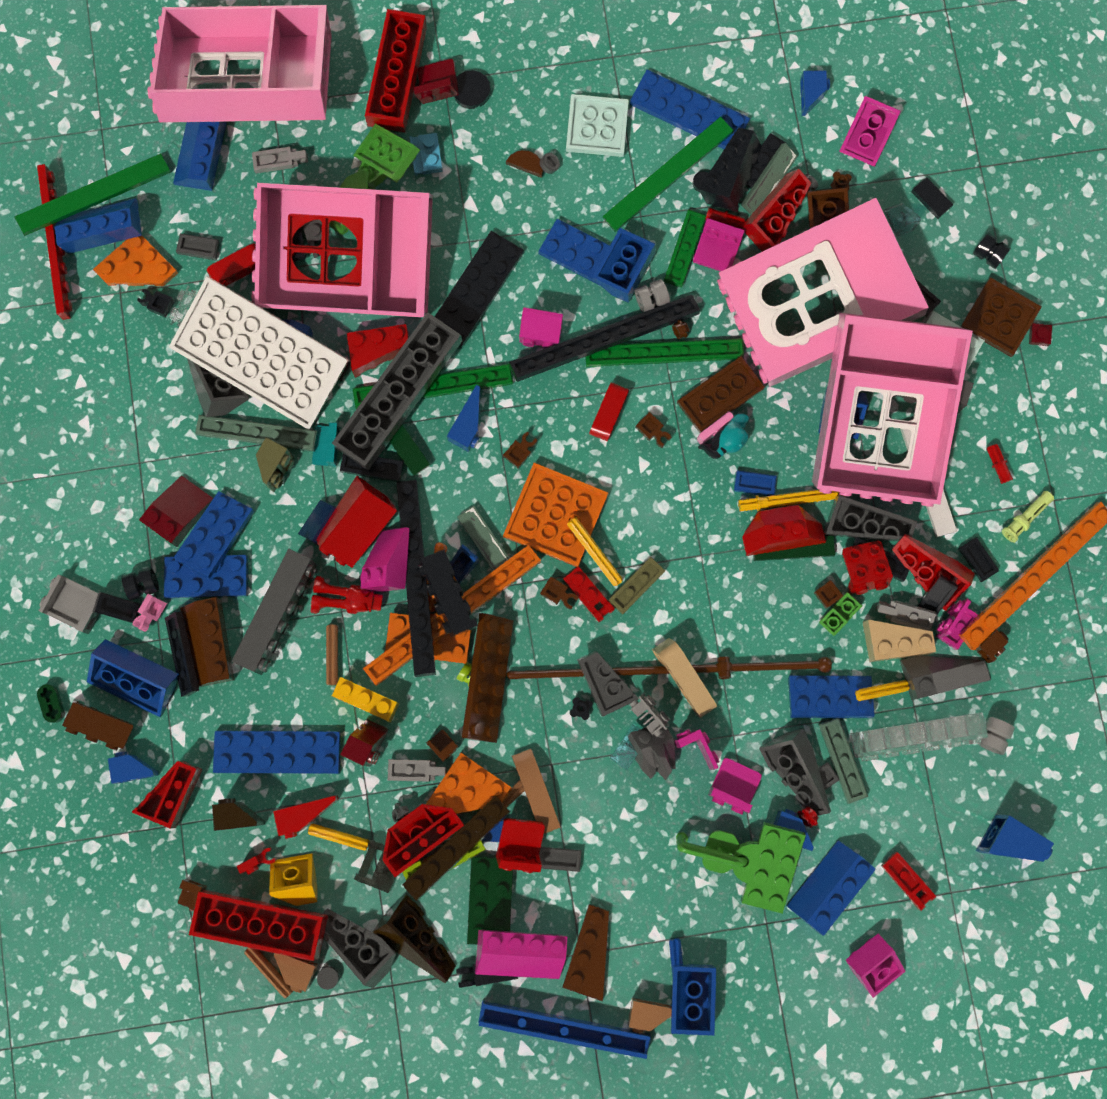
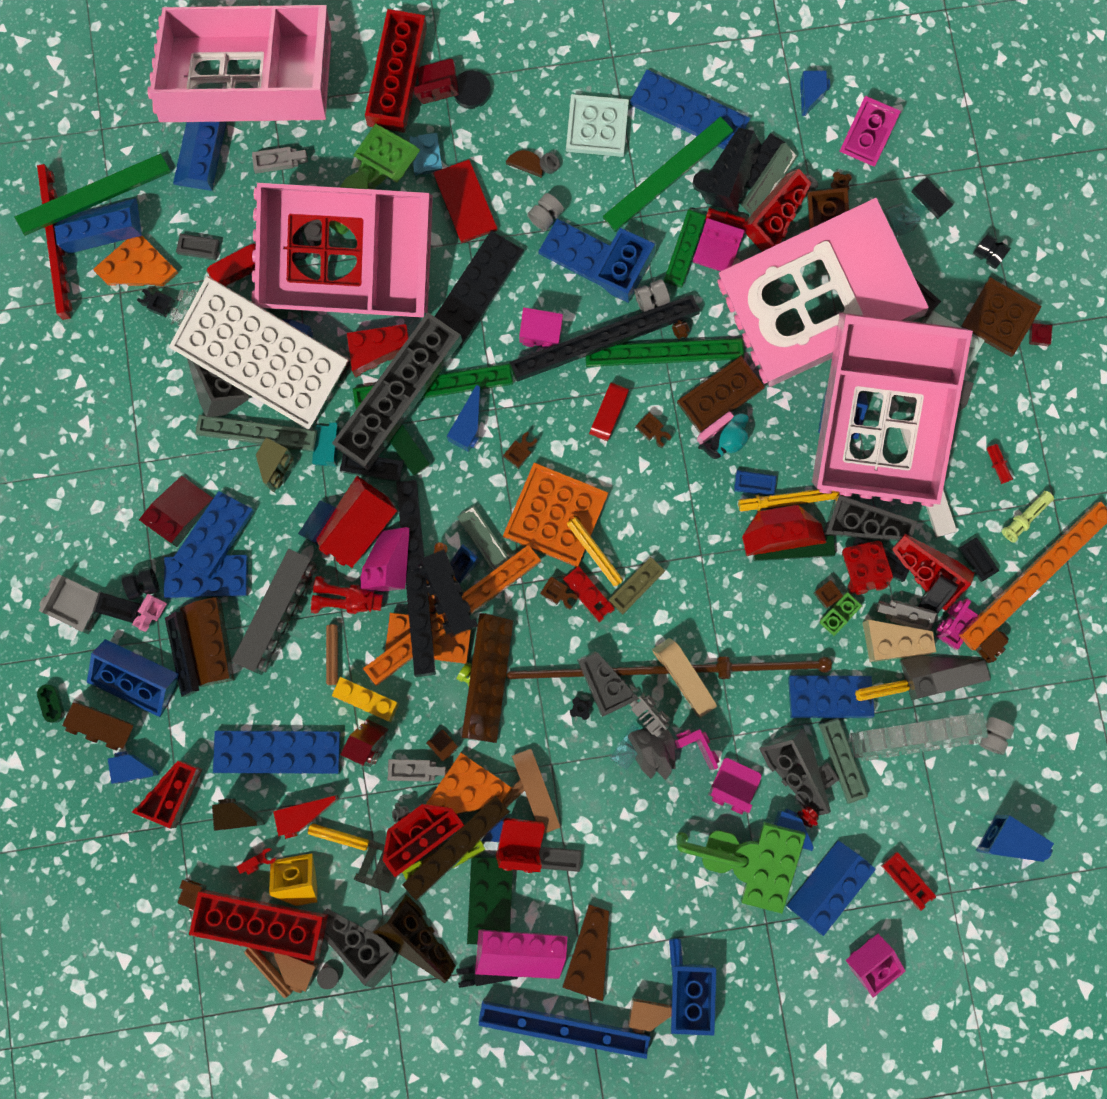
none -> red tile [433,160,497,244]
none -> light grey wheel [527,193,564,231]

